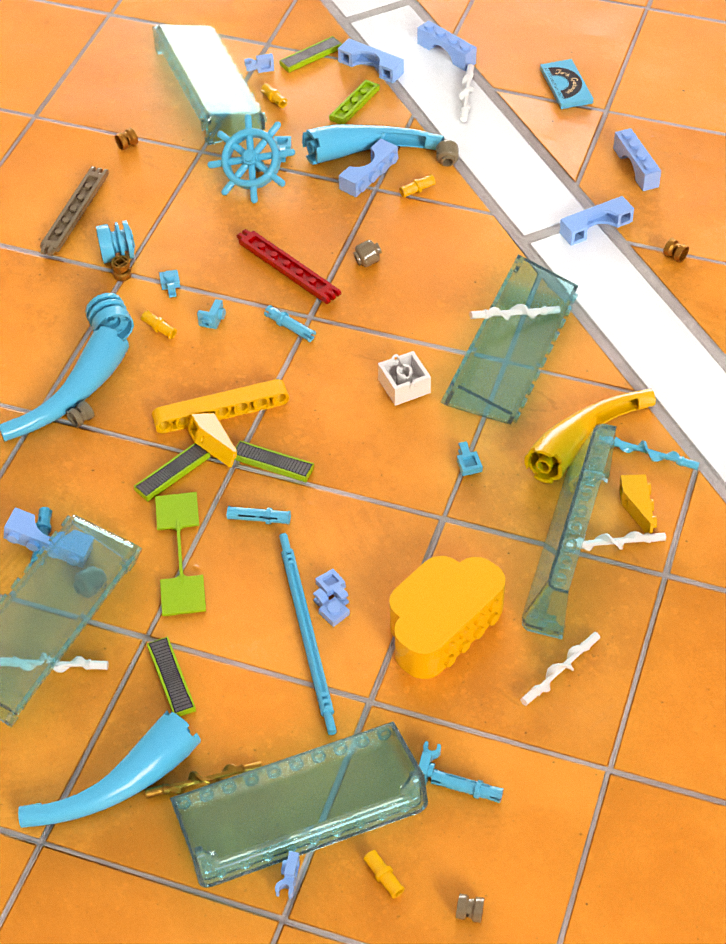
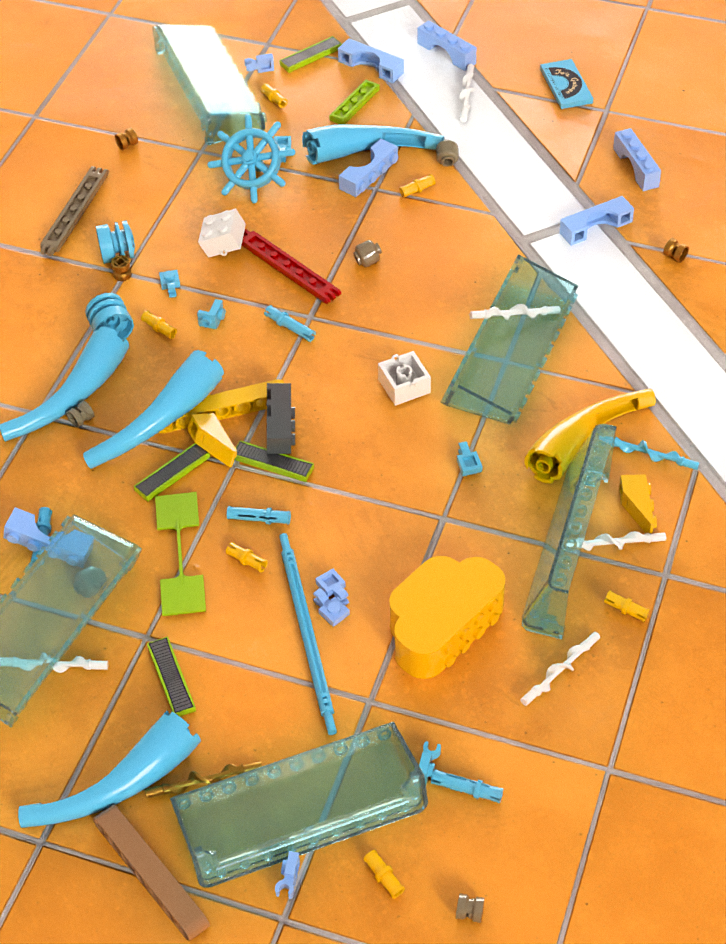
none -> medium azure brick [83,350,224,469]
none -> medium nougat beam [93,804,210,942]
none -> white brick [198,208,246,258]
none -> yellow pin [226,542,268,572]
none -> dark grey wedge [267,383,295,454]
none -> yellow pin [604,590,650,622]

